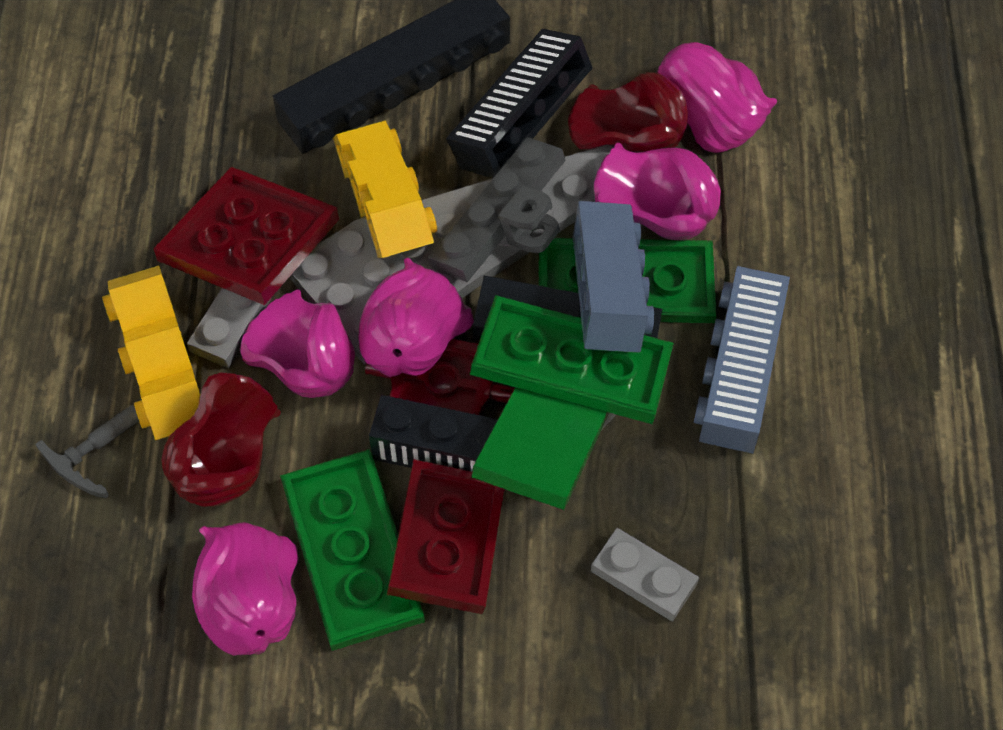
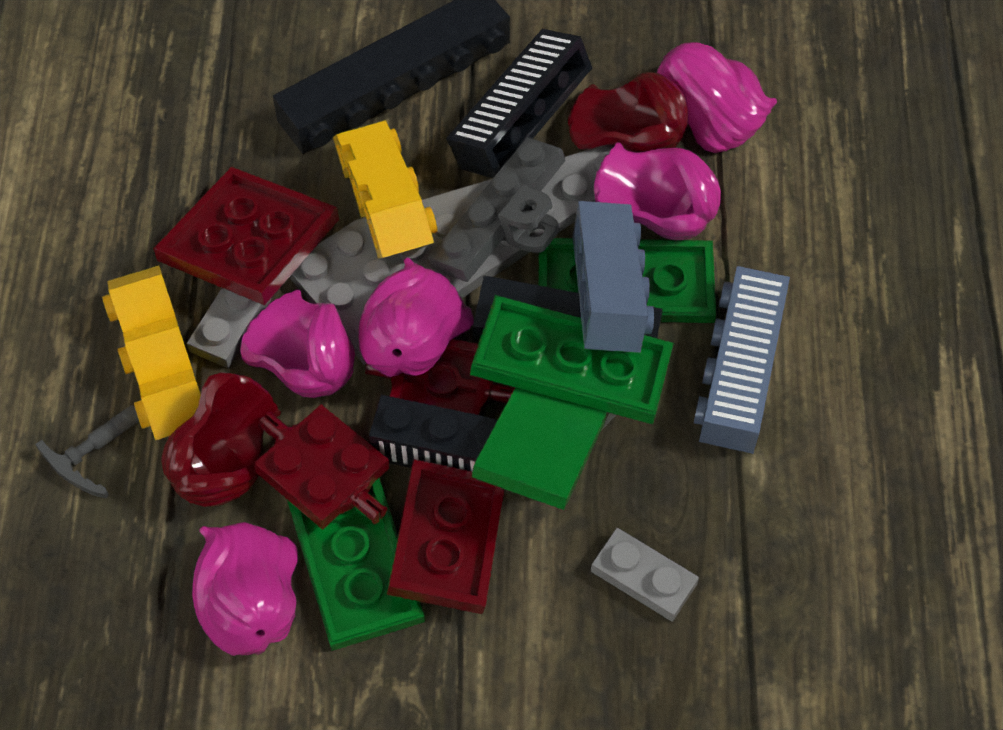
none -> dark red plate [254,404,389,530]

